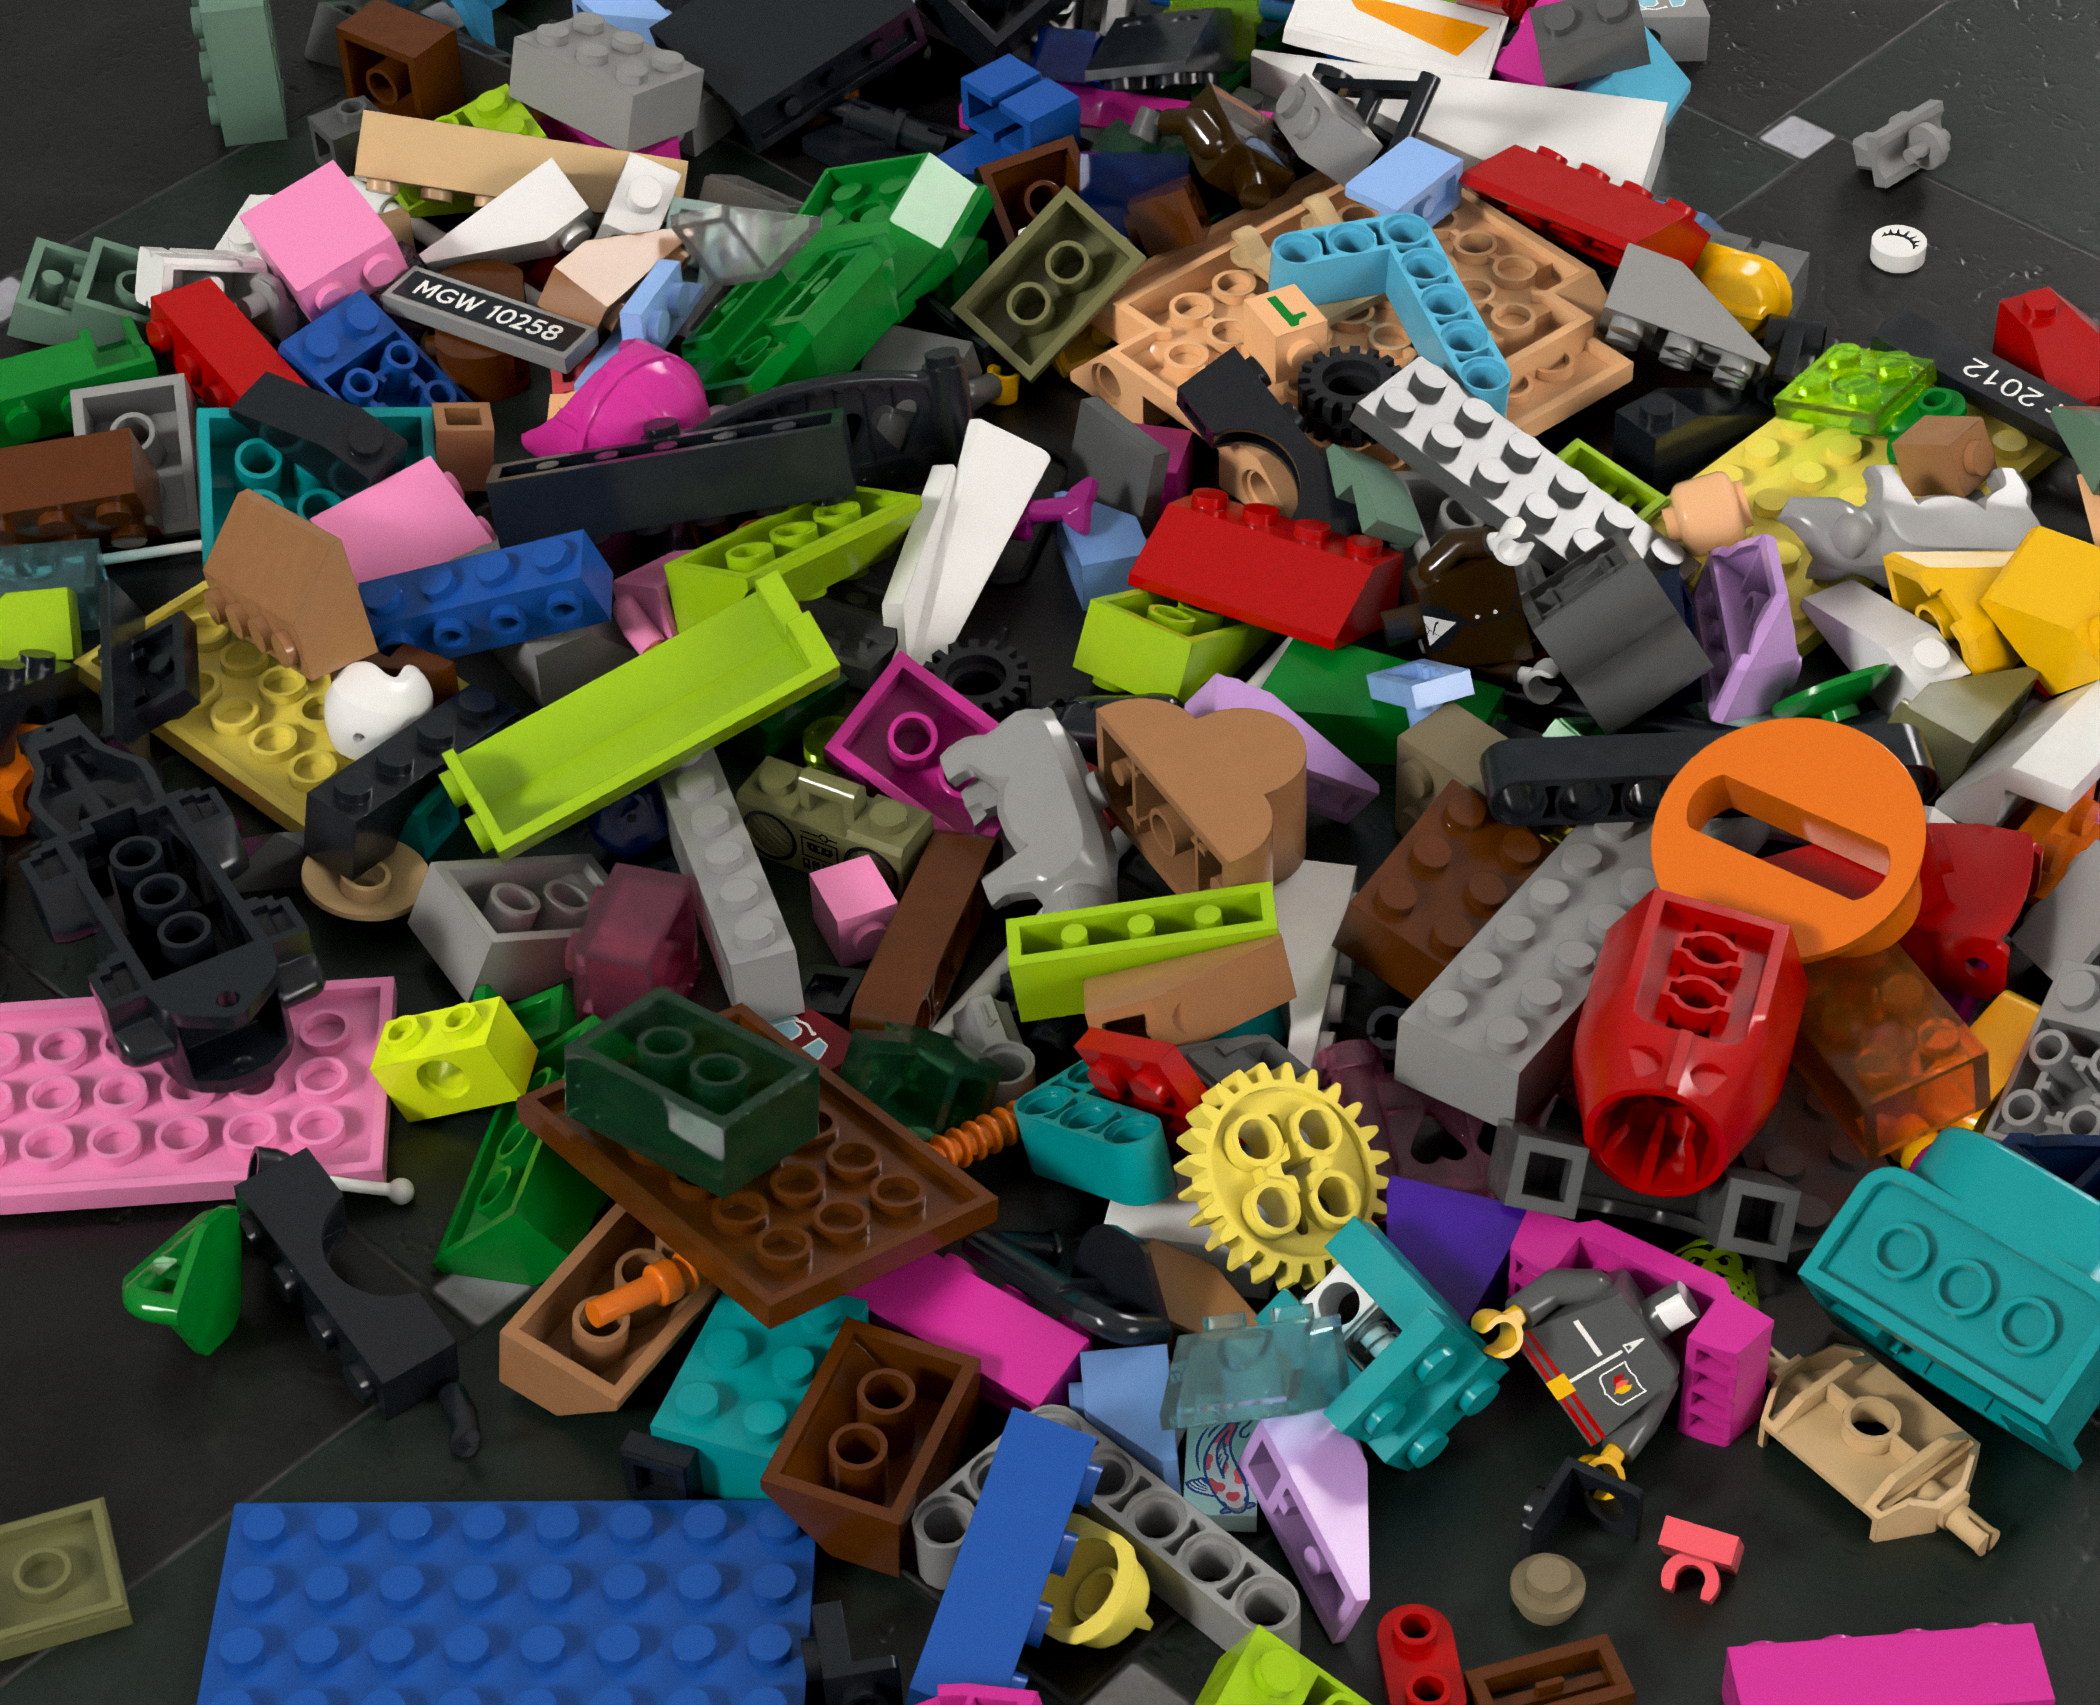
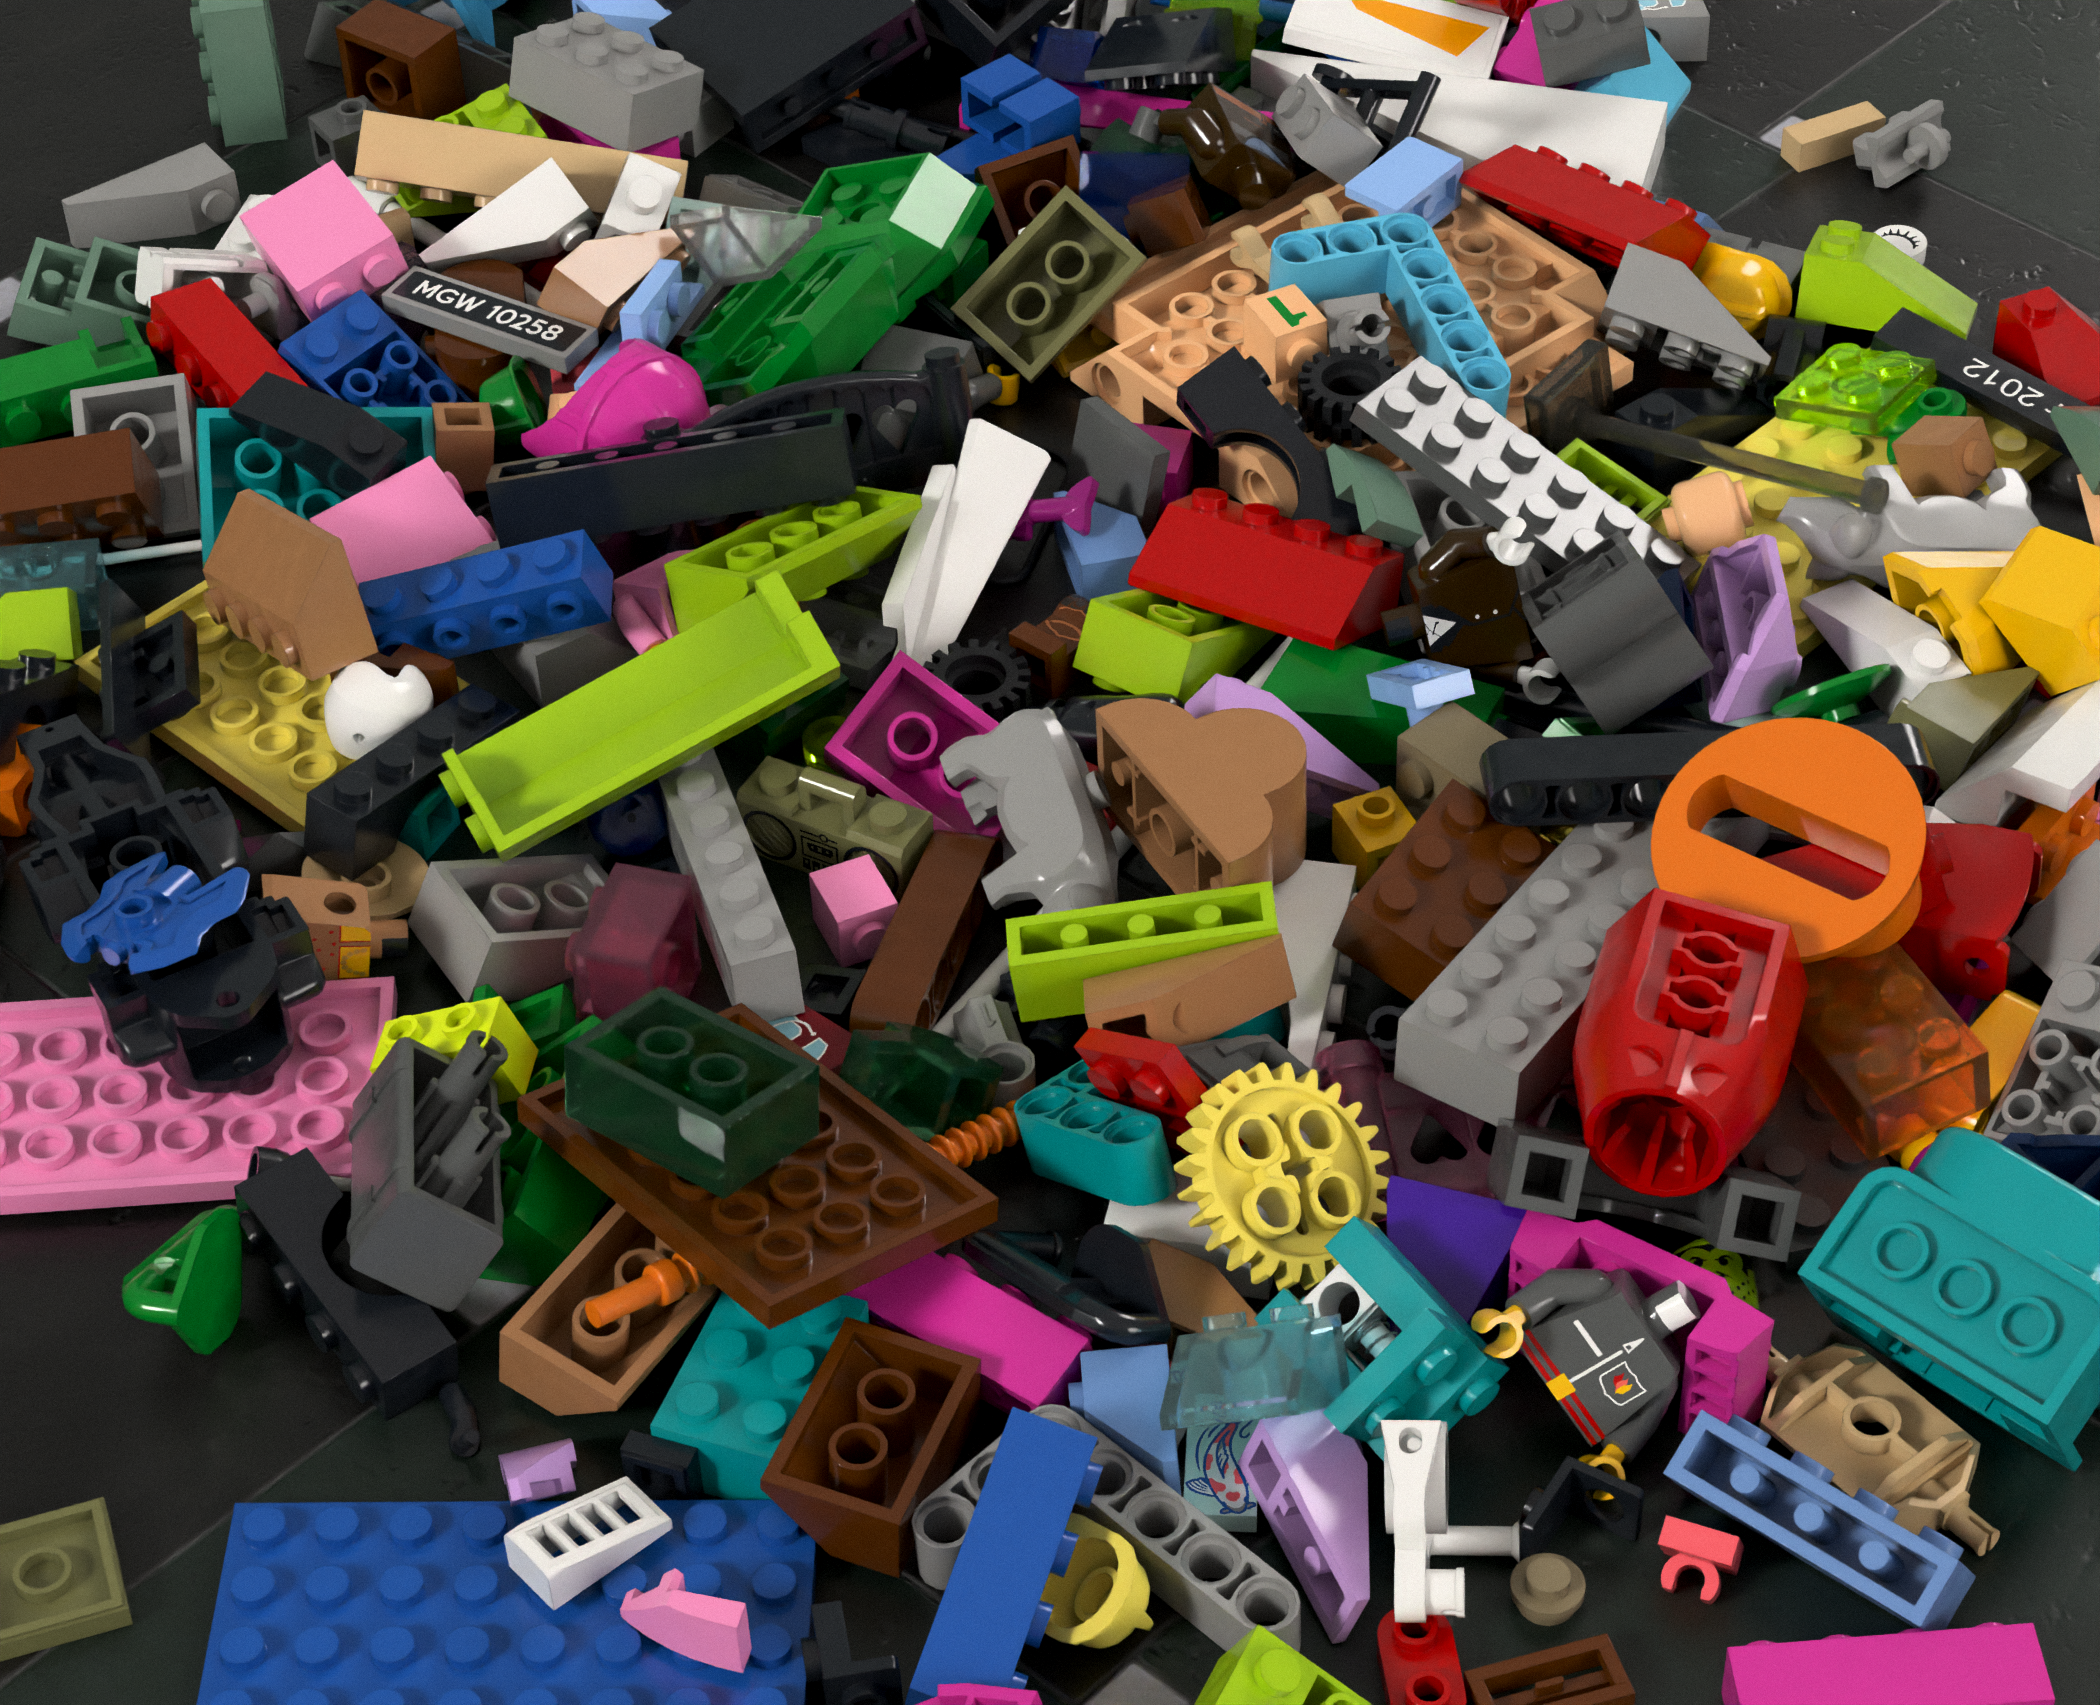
none -> light grey slope [61,142,242,249]
none -> blue piece [61,851,250,975]
none -> medium nougat torso [261,874,408,981]
none -> dark grey piece [347,1030,511,1312]
none -> green piece [479,355,548,449]
none -> lavender slope [498,1438,577,1507]
none -> white slope [504,1476,673,1611]
none -> bright pink slope [620,1568,752,1673]
none -> reddish brown leg [1009,594,1090,700]
none -> light grey bracket [1314,292,1391,360]
none -> yellow brick [1332,786,1416,890]
none -> white piece [1380,1420,1520,1623]
none -> clear smoke tile [1523,339,1889,515]
none -> medium blue brick [1663,1409,1976,1631]
none -> tan piece [1780,101,1886,172]
none -> lime slope [1795,220,1978,340]

